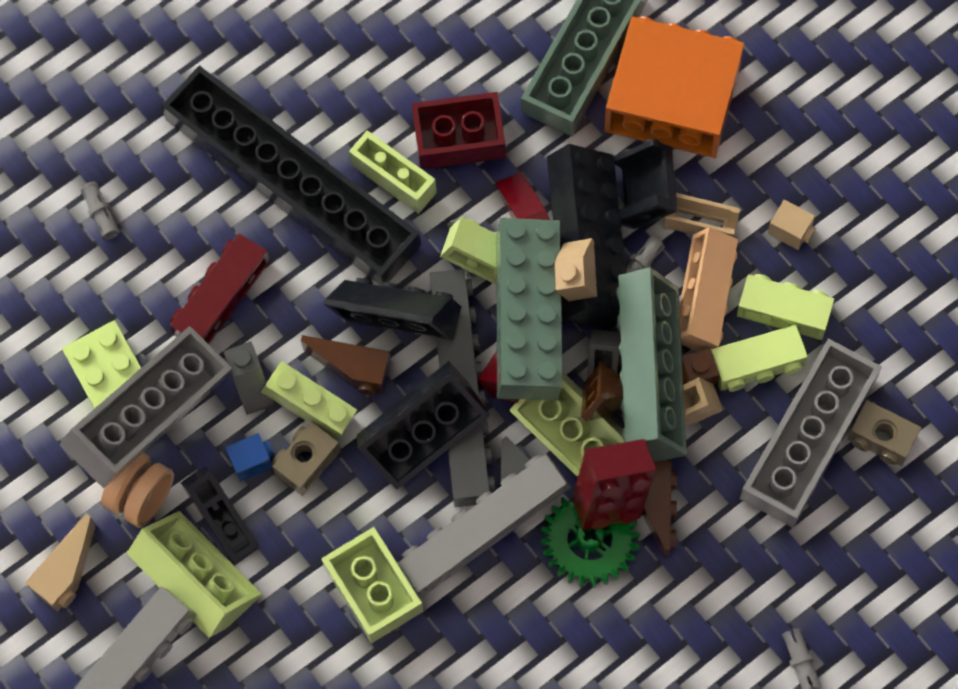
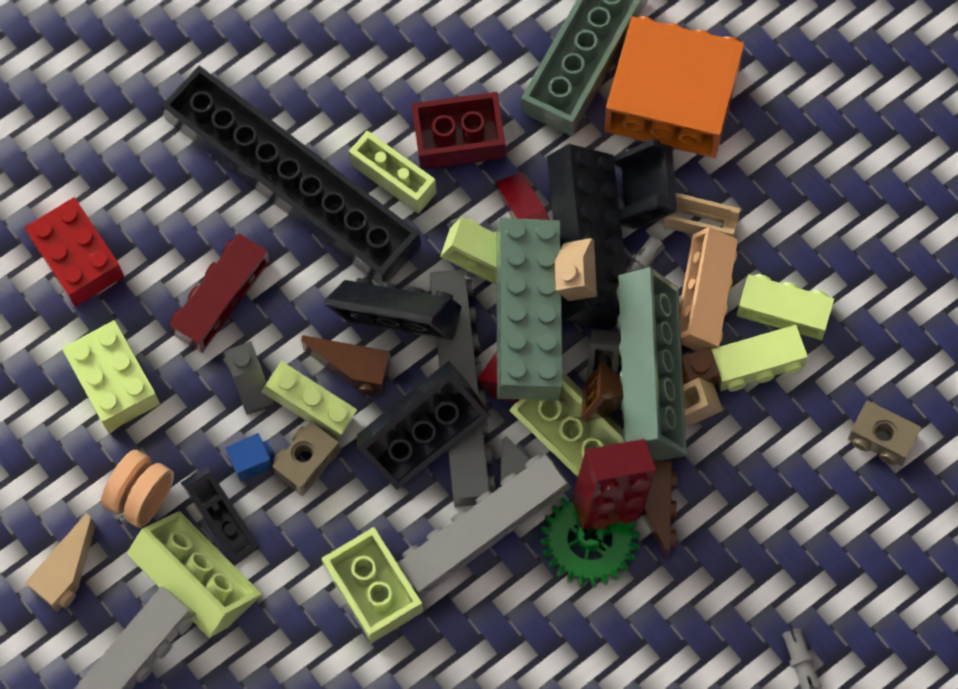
light grey brick [60,326,232,489] -> none
light grey pin [80,182,120,240] -> none
light grey brick [740,338,882,528] -> none
tan brick [767,200,816,250] -> none
none -> red brick [24,197,125,307]

